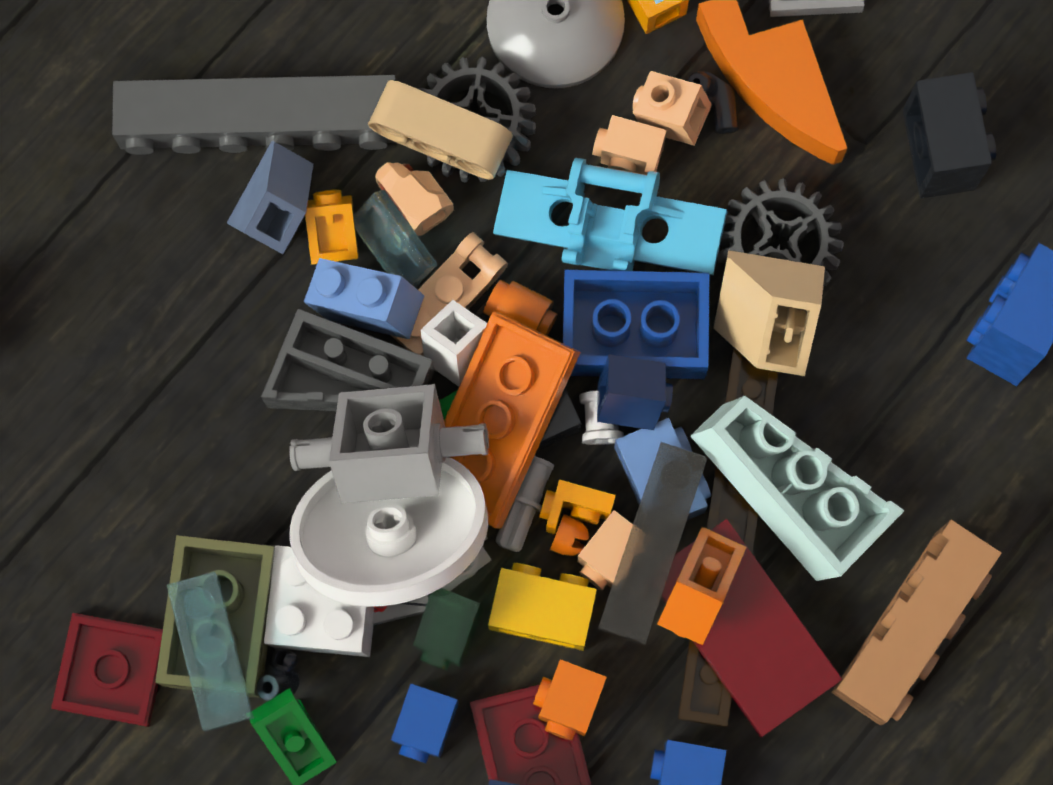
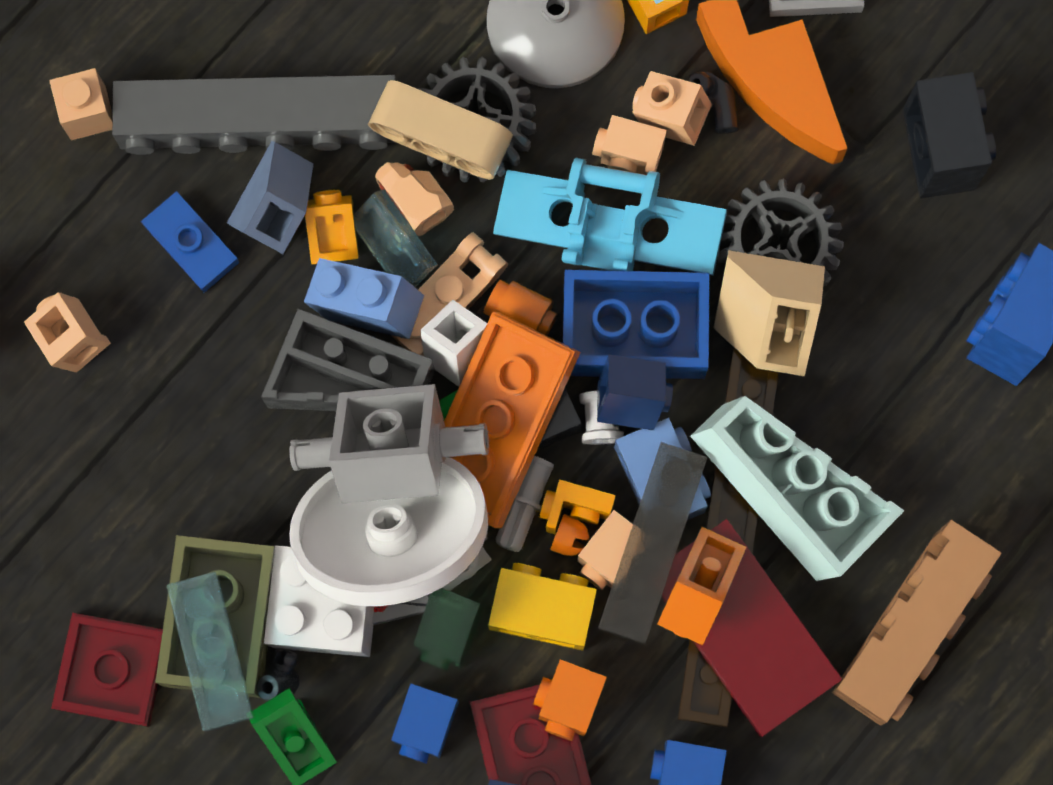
none -> light nougat brick [24,292,111,373]
none -> light nougat brick [49,68,113,141]
none -> blue plate [141,191,240,293]

